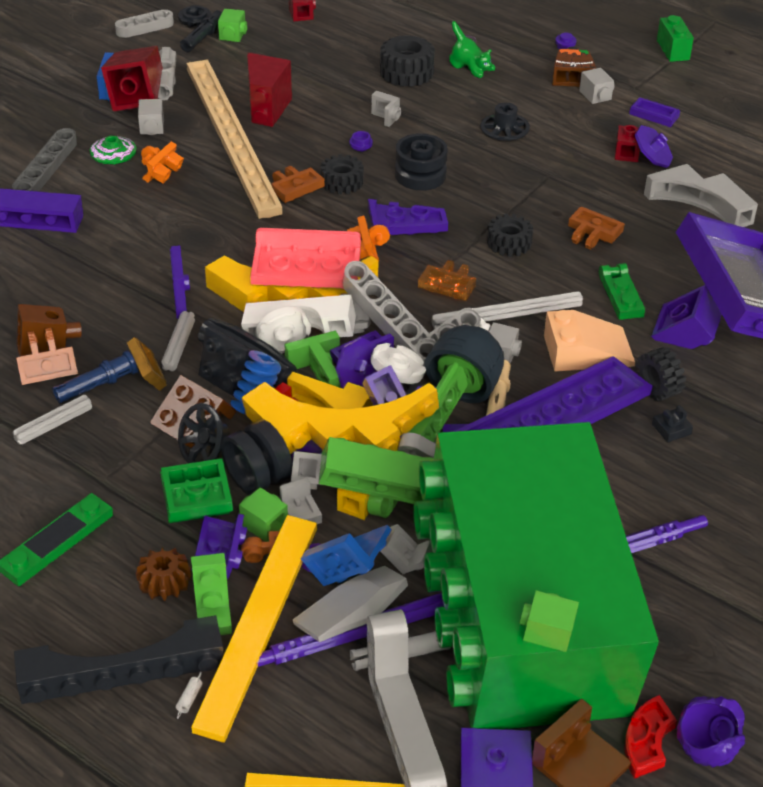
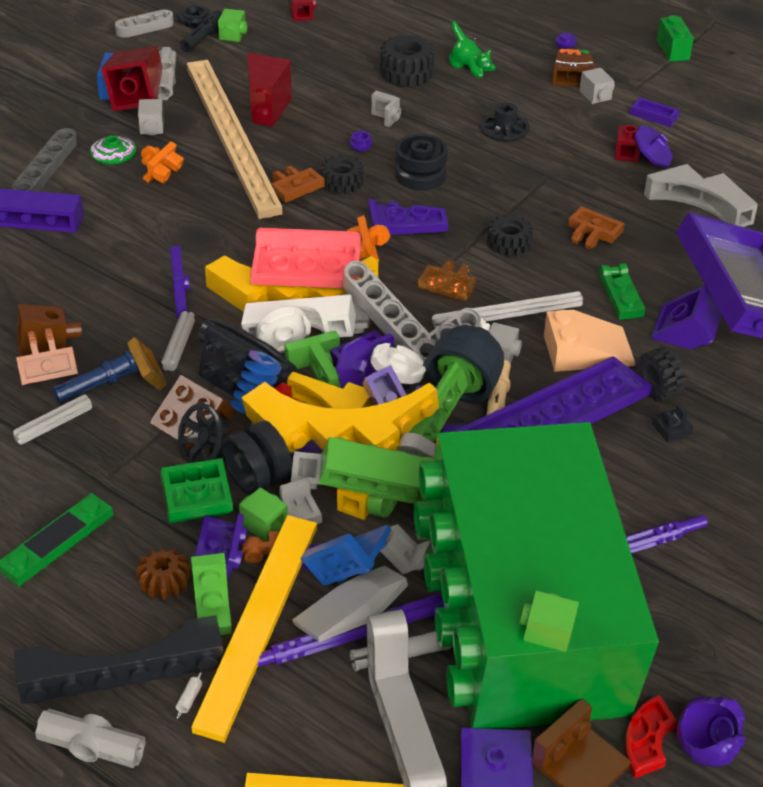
none -> light grey piece [35,709,146,768]

